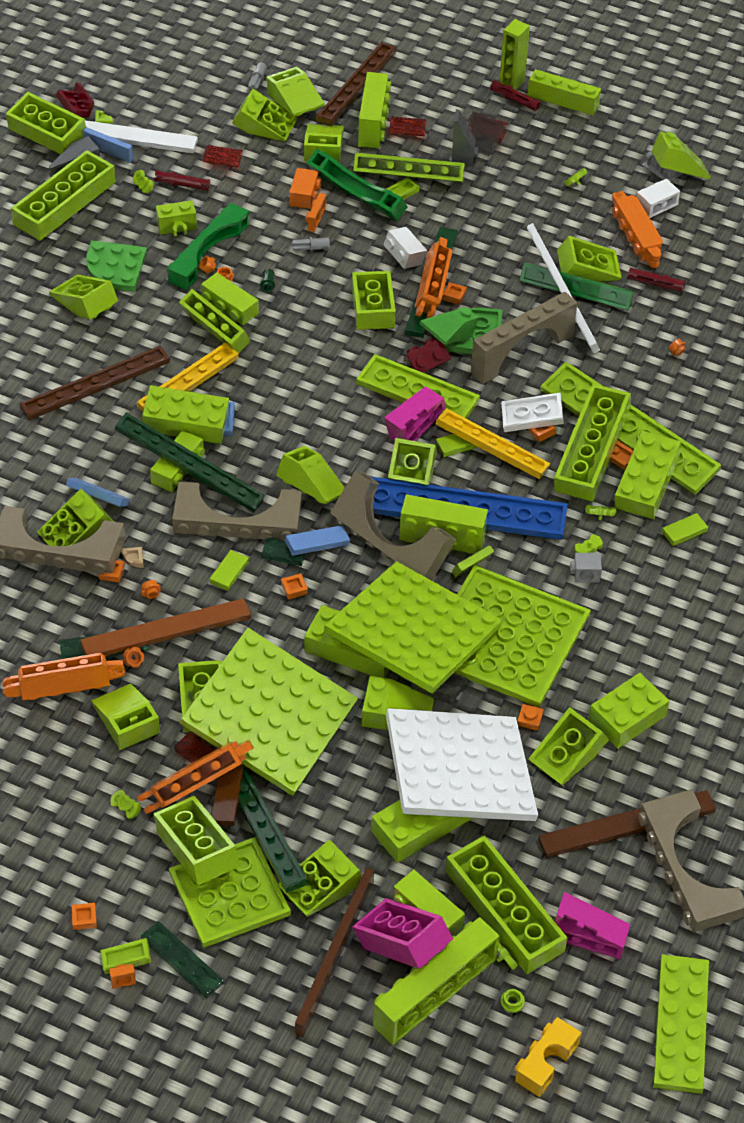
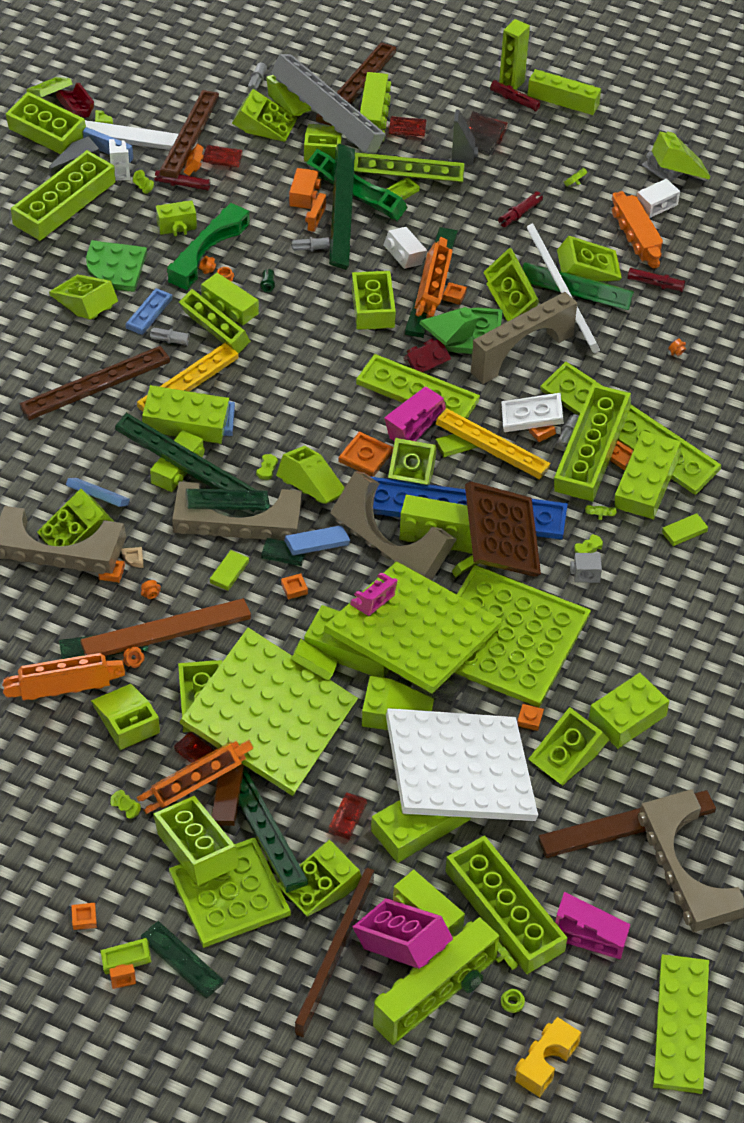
none -> lime tile [26,77,73,97]
none -> white hinge [109,139,130,181]
none -> medium blue tile [126,288,172,335]
none -> light grey axle [150,328,190,346]
none -> reddish brown tile [160,90,219,178]
none -> orange plate [184,143,204,176]
none -> clear green tile [185,489,270,510]
none -> lime piece [256,454,278,480]
none -> light grey brick [271,54,386,154]
none -> lime tile [291,639,338,681]
none -> clear red plate [328,792,367,840]
none -> dark green tile [329,143,355,270]
none -> orange tile [338,432,394,477]
none -> dark pink hinge [350,573,398,616]
none -> clear green tile [461,969,484,993]
none -> reddish brown plate [465,481,541,576]
none -> lime slope [483,248,539,321]
none -> dark red pin [498,191,543,227]
none -> light grey axle [557,414,579,448]

